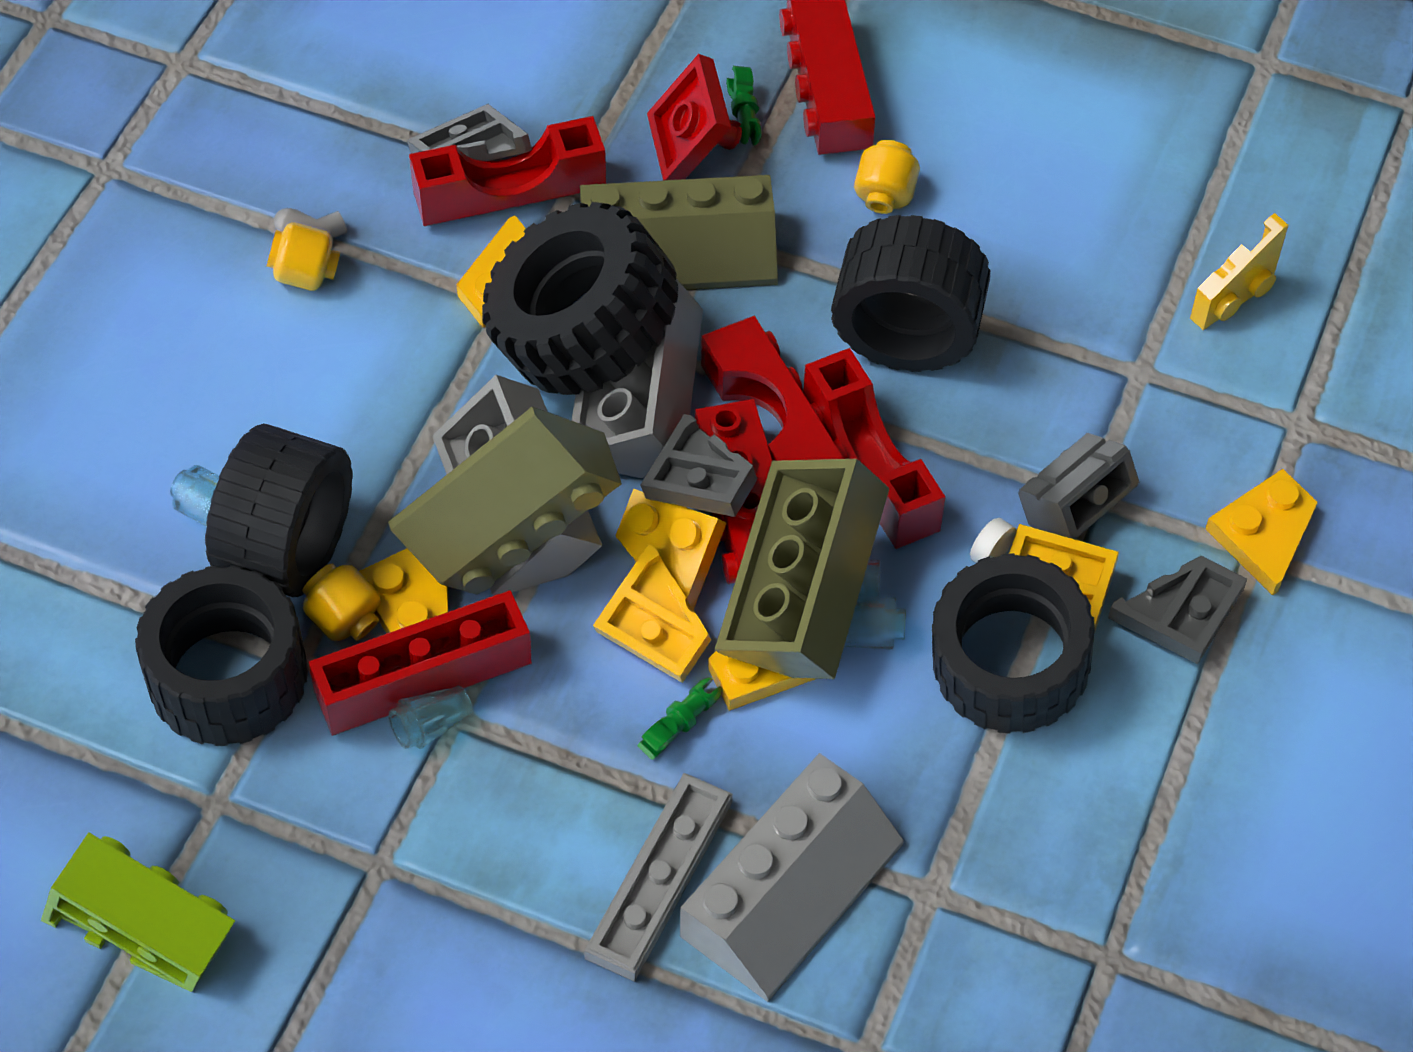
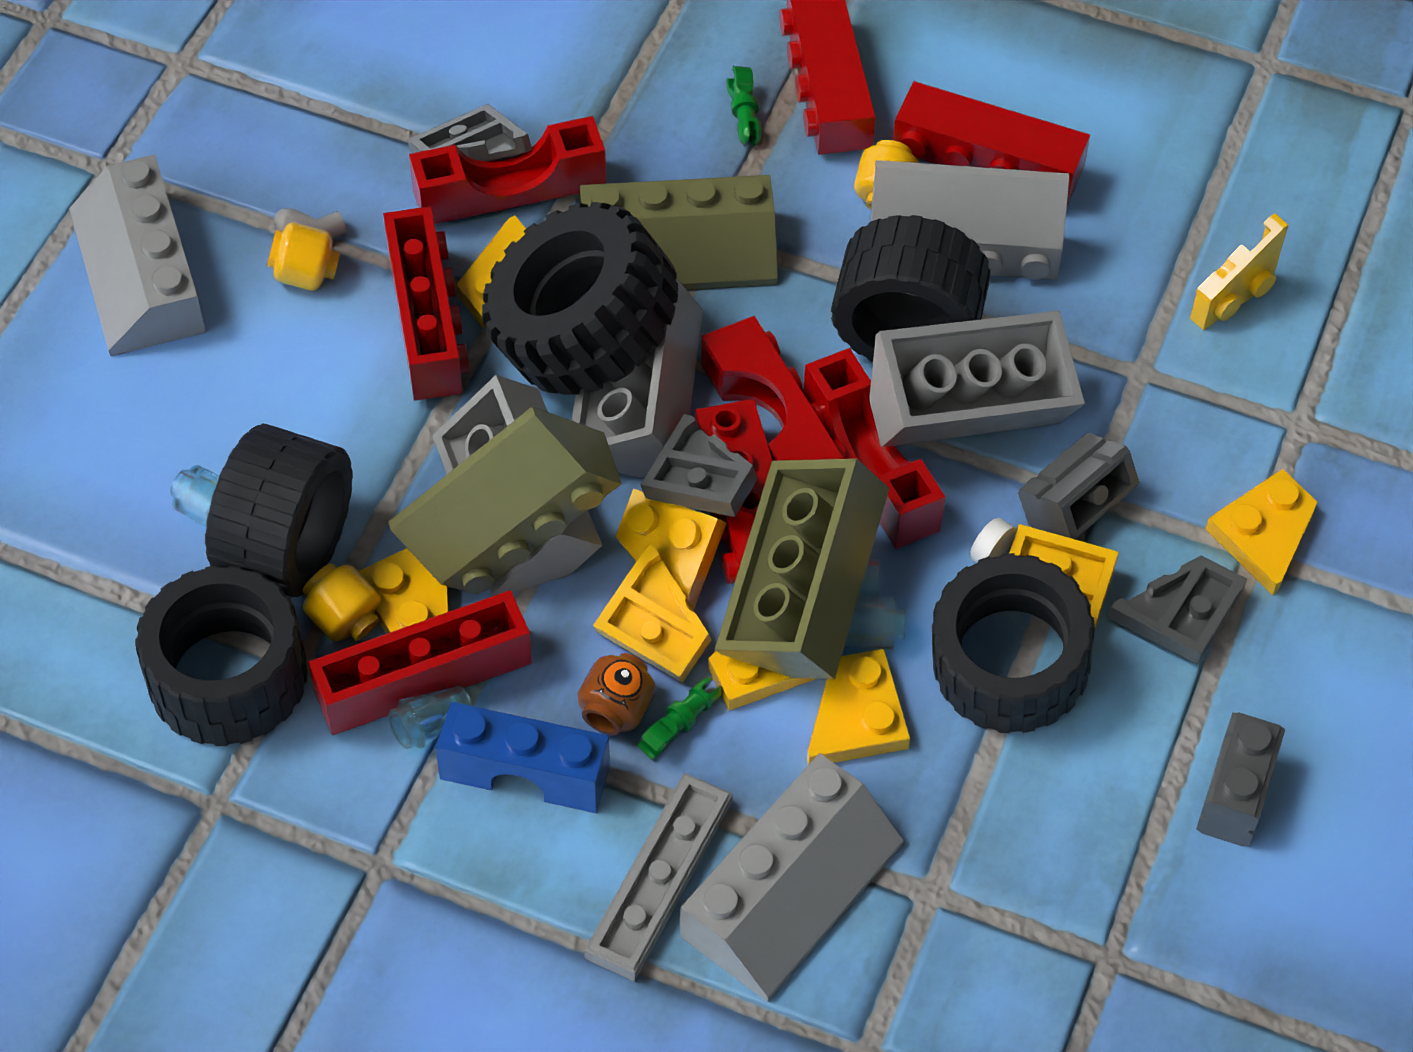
lime wedge [41,832,236,992] -> none
red tile [647,54,742,181] -> none
none -> light grey slope [69,154,206,357]
none -> red brick [383,206,470,401]
none -> blue arch [436,702,610,813]
none -> dark orange head [577,653,656,735]
none -> yellow wing [807,649,910,765]
none -> light grey slope [869,311,1085,447]
none -> light grey slope [870,160,1069,280]
none -> red brick [893,81,1091,205]
none -> dark grey brick [1196,712,1285,847]

